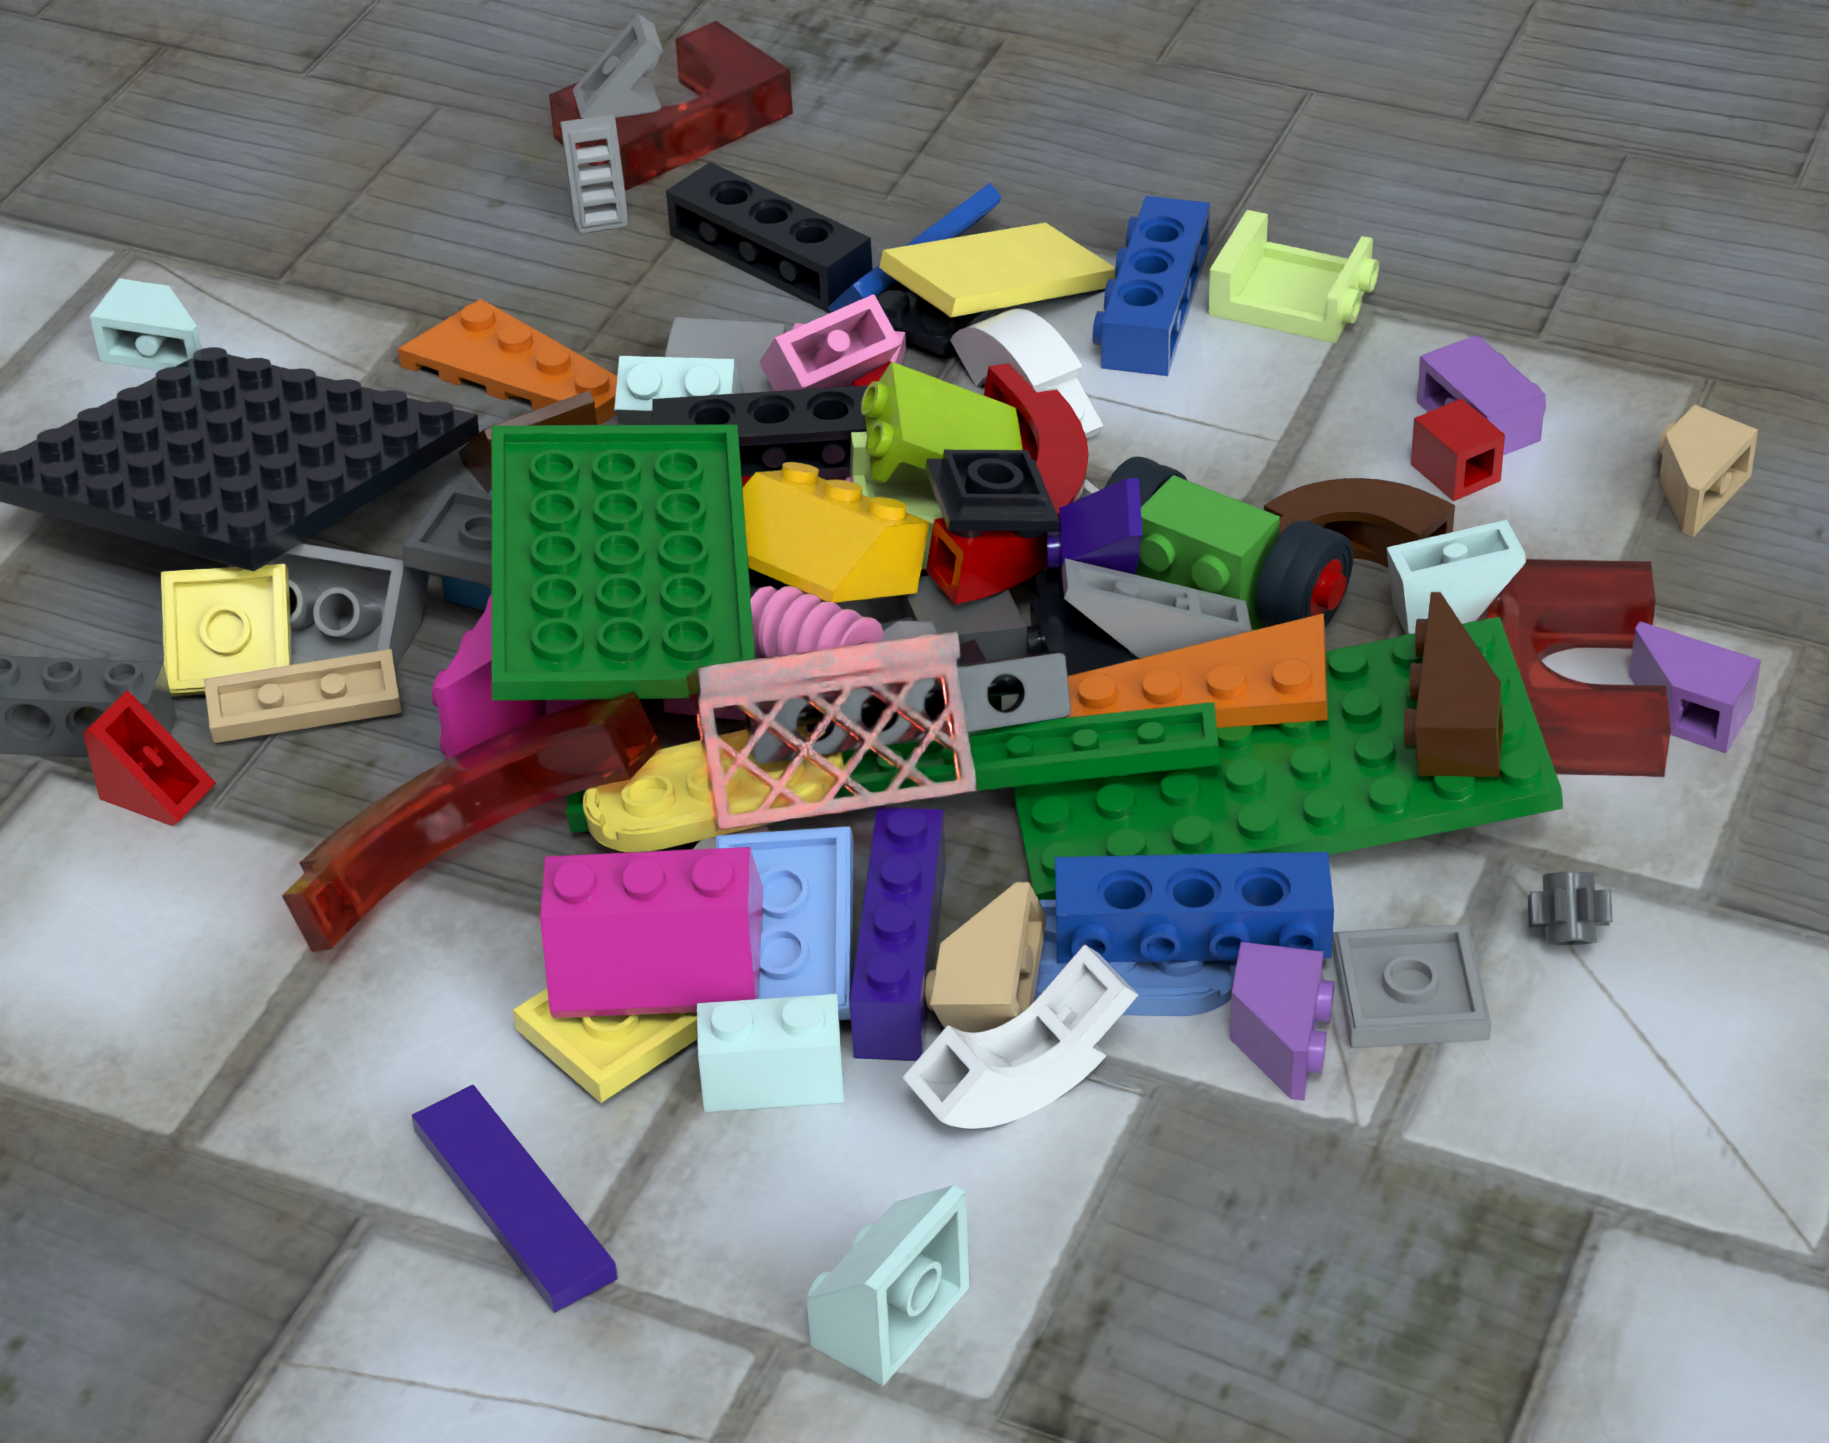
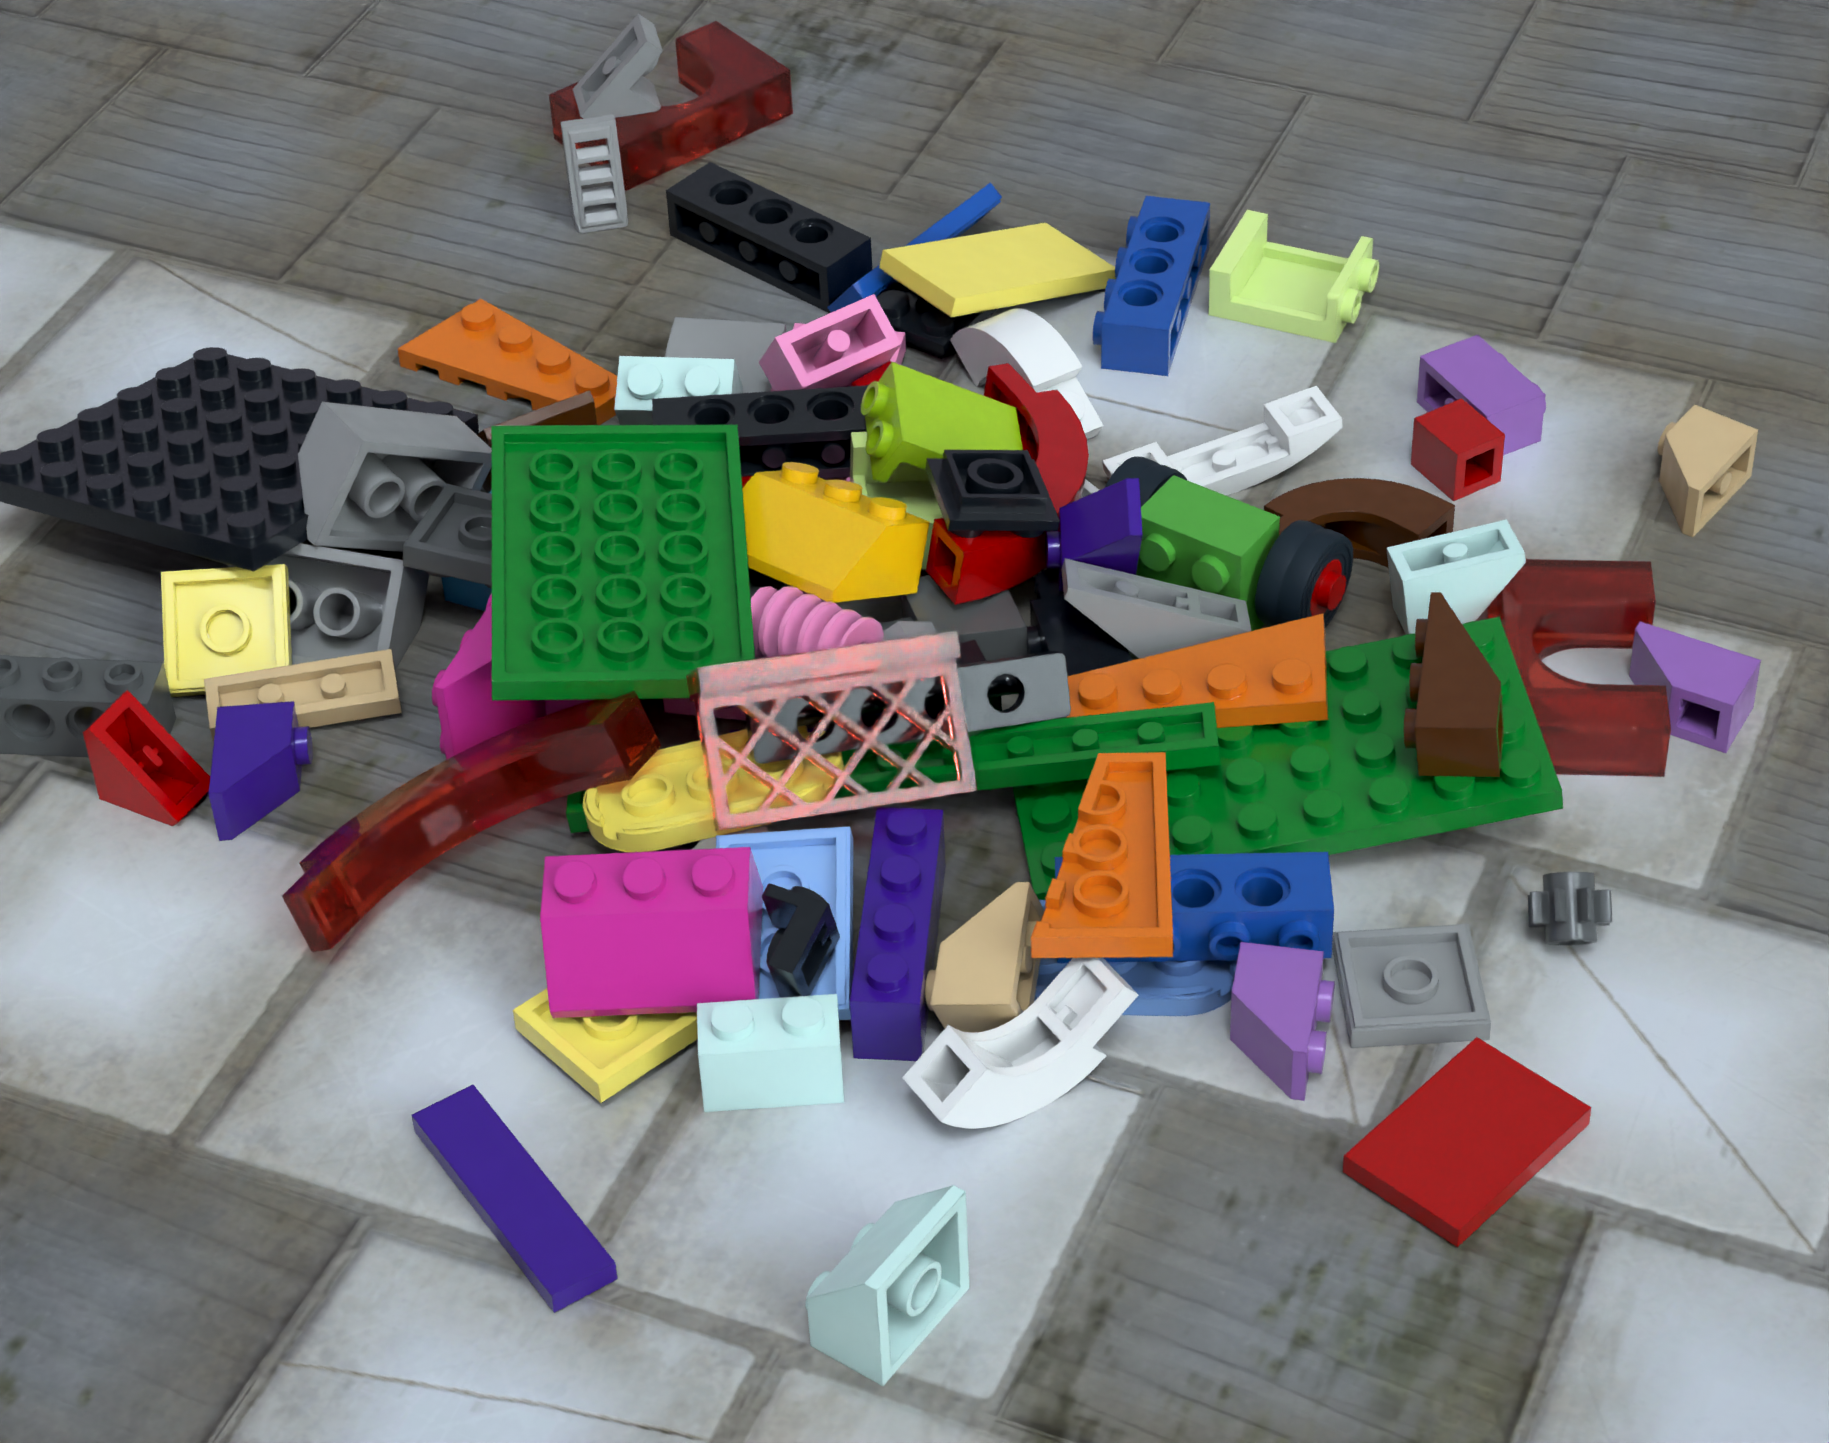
light aqua slope [90,278,202,370] -> none
none -> dark purple slope [208,701,313,841]
none -> light grey slope [298,402,492,552]
none -> black bracket [762,884,840,998]
none -> orange wing [1031,752,1173,958]
none -> white slope [1102,386,1343,495]
none -> red tile [1343,1037,1592,1247]

